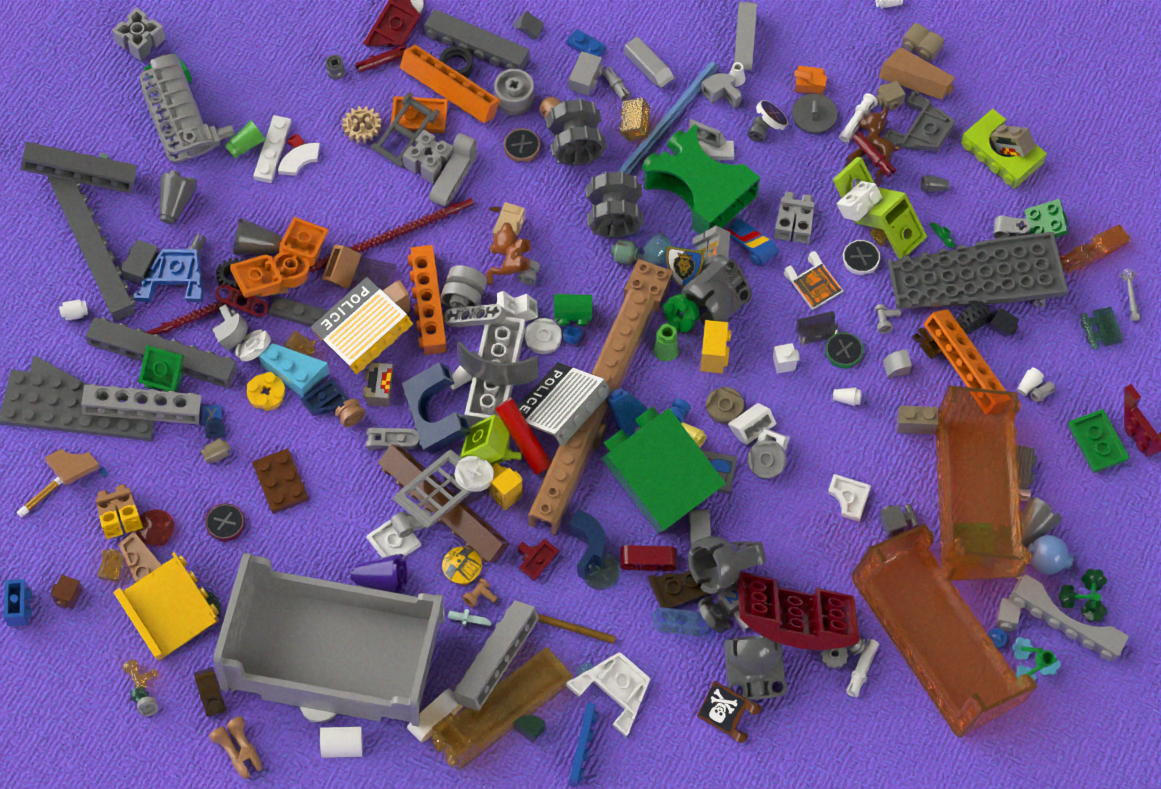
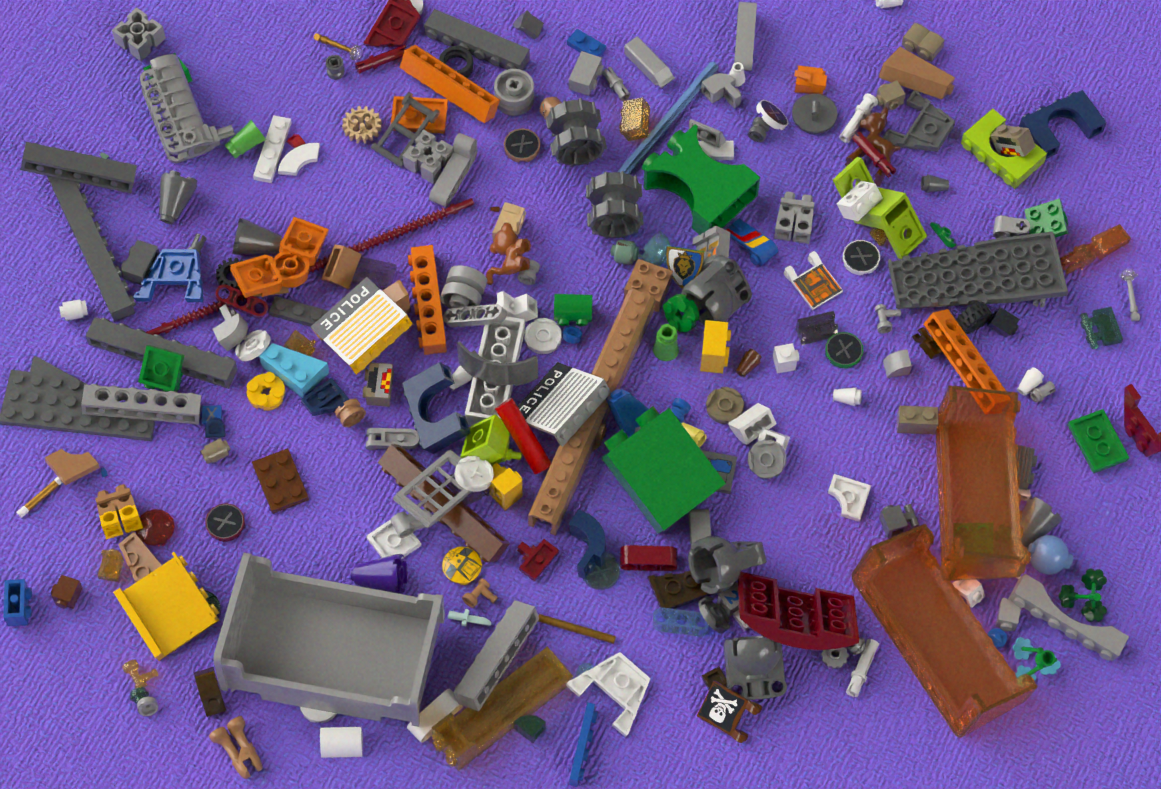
none -> piece [314,33,363,61]
none -> dark brown tile [701,667,727,690]
none -> reddish brown cone [735,349,762,378]
none -> bracket [951,573,985,608]
none -> dark blue arch [1019,90,1106,159]

